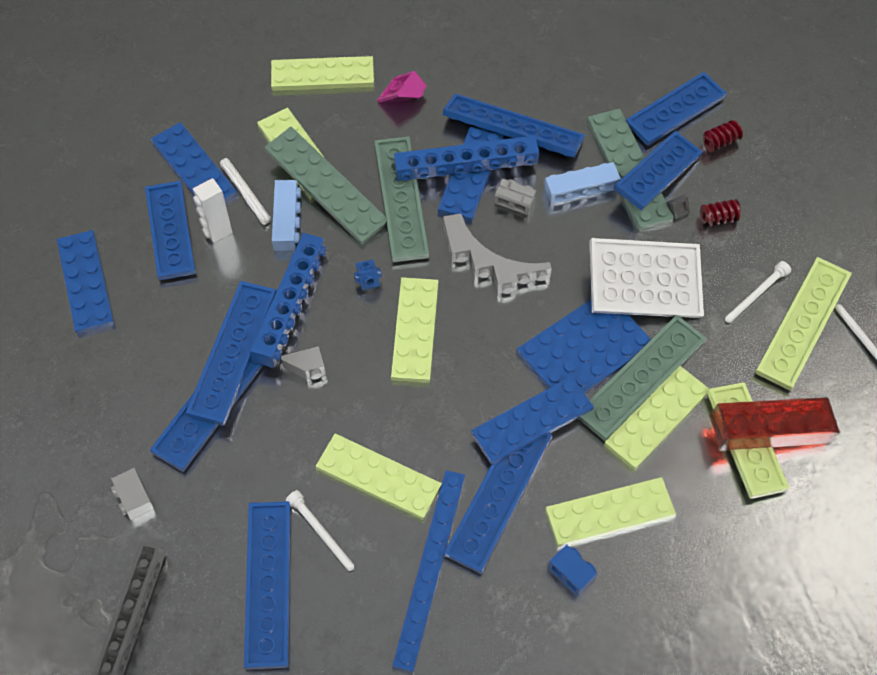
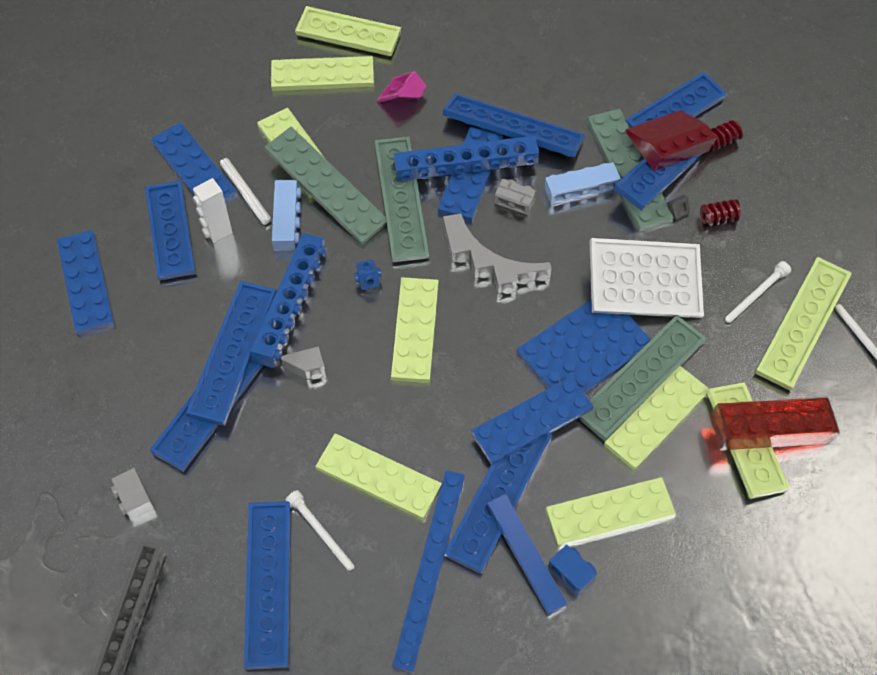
none -> yellowish green plate [295,6,401,56]
none -> blue tile [486,494,567,615]
none -> dark red slope [625,110,717,171]

